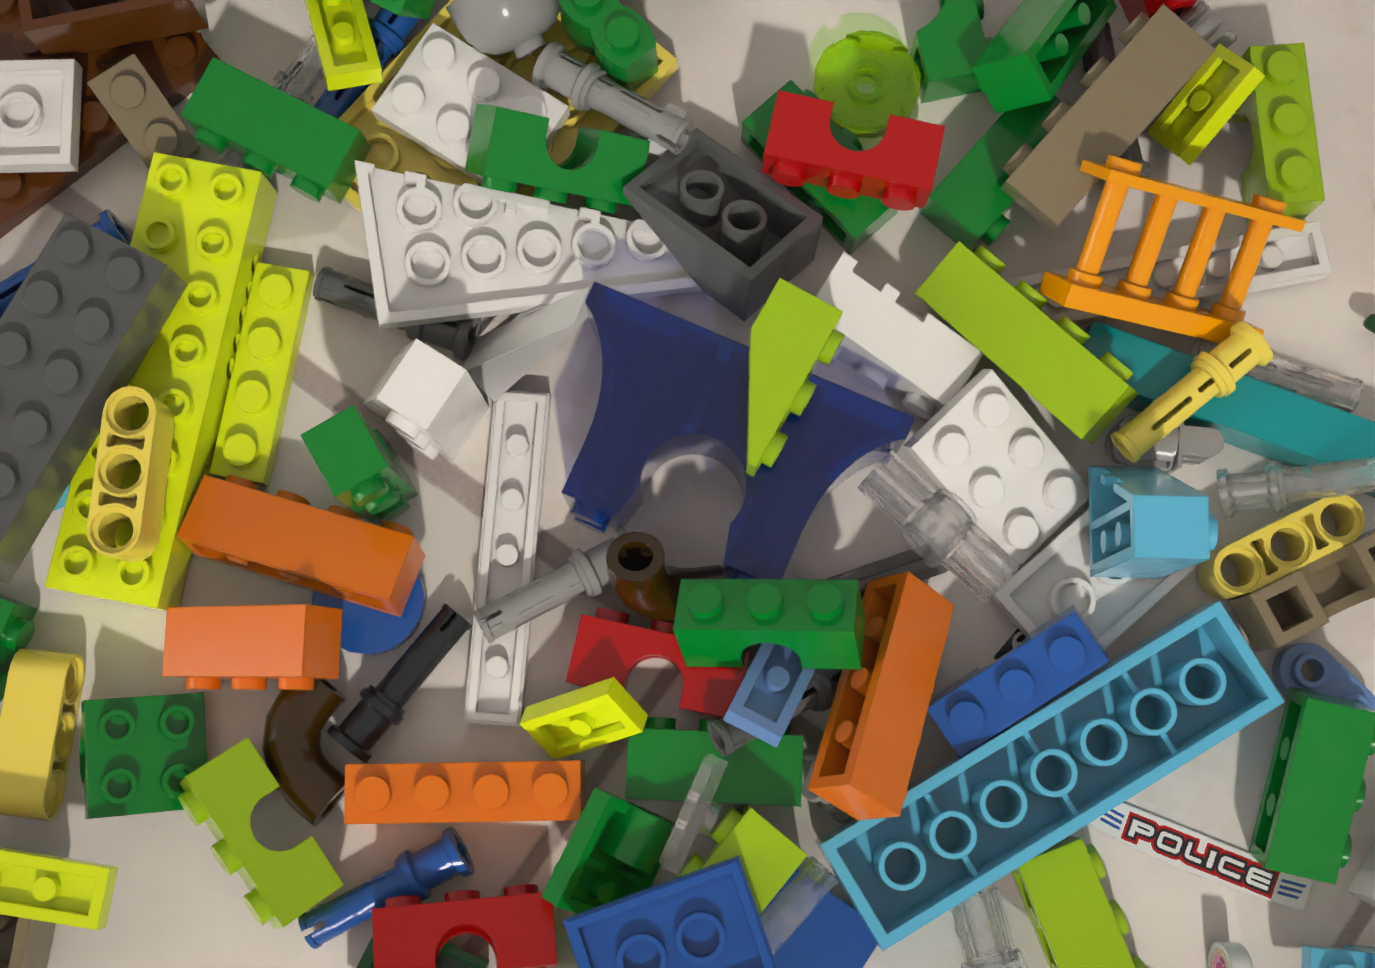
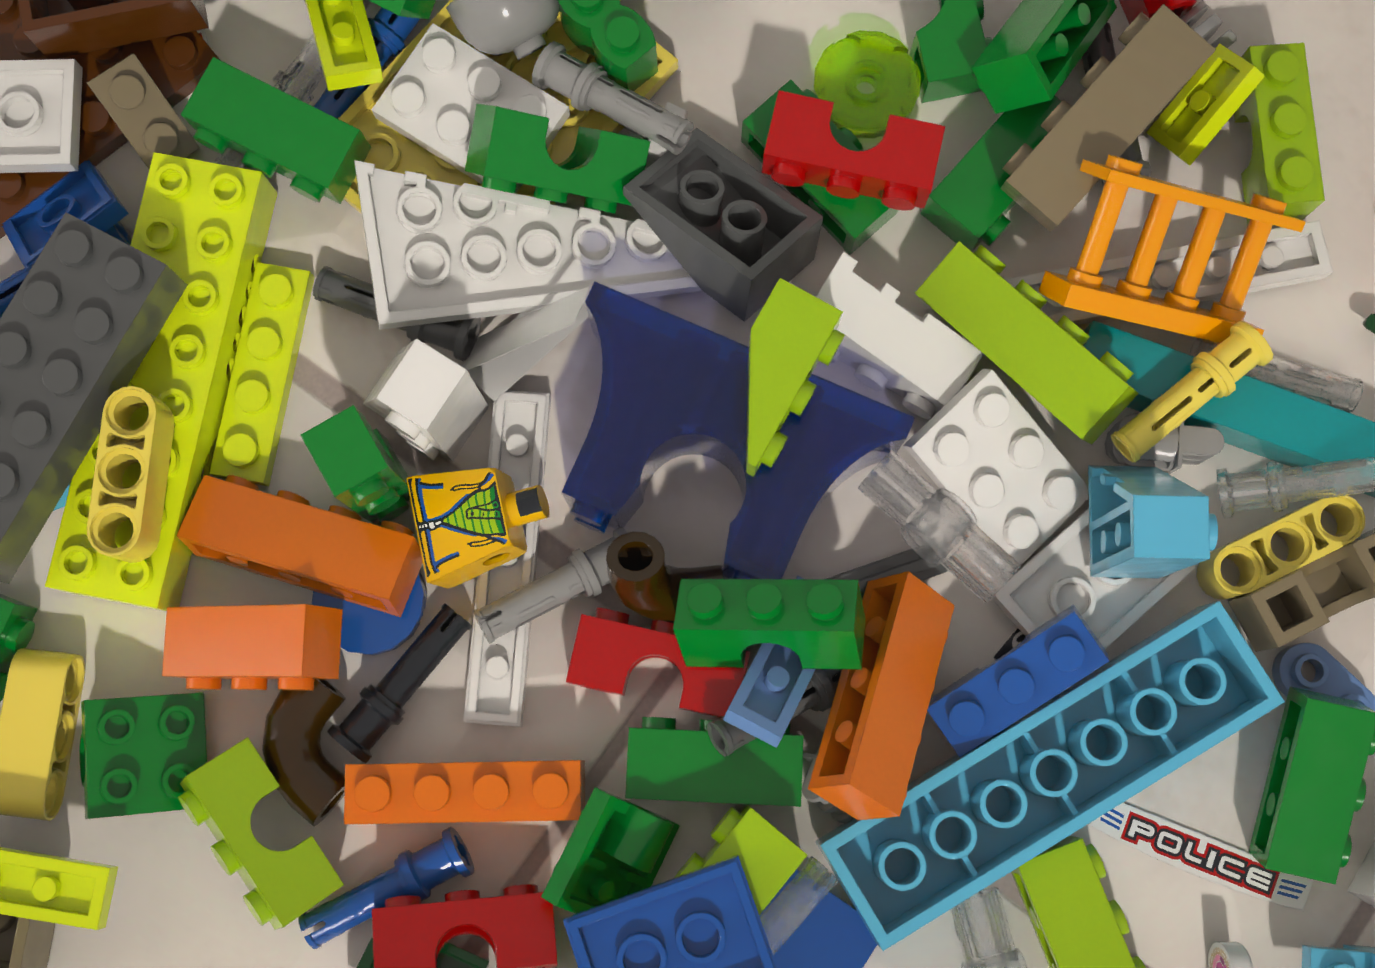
neon yellow plate [519,677,648,760] -> none
clear plate [659,752,728,875] -> none
none -> blue tile [2,160,129,272]
none -> yellow torso [406,468,550,589]

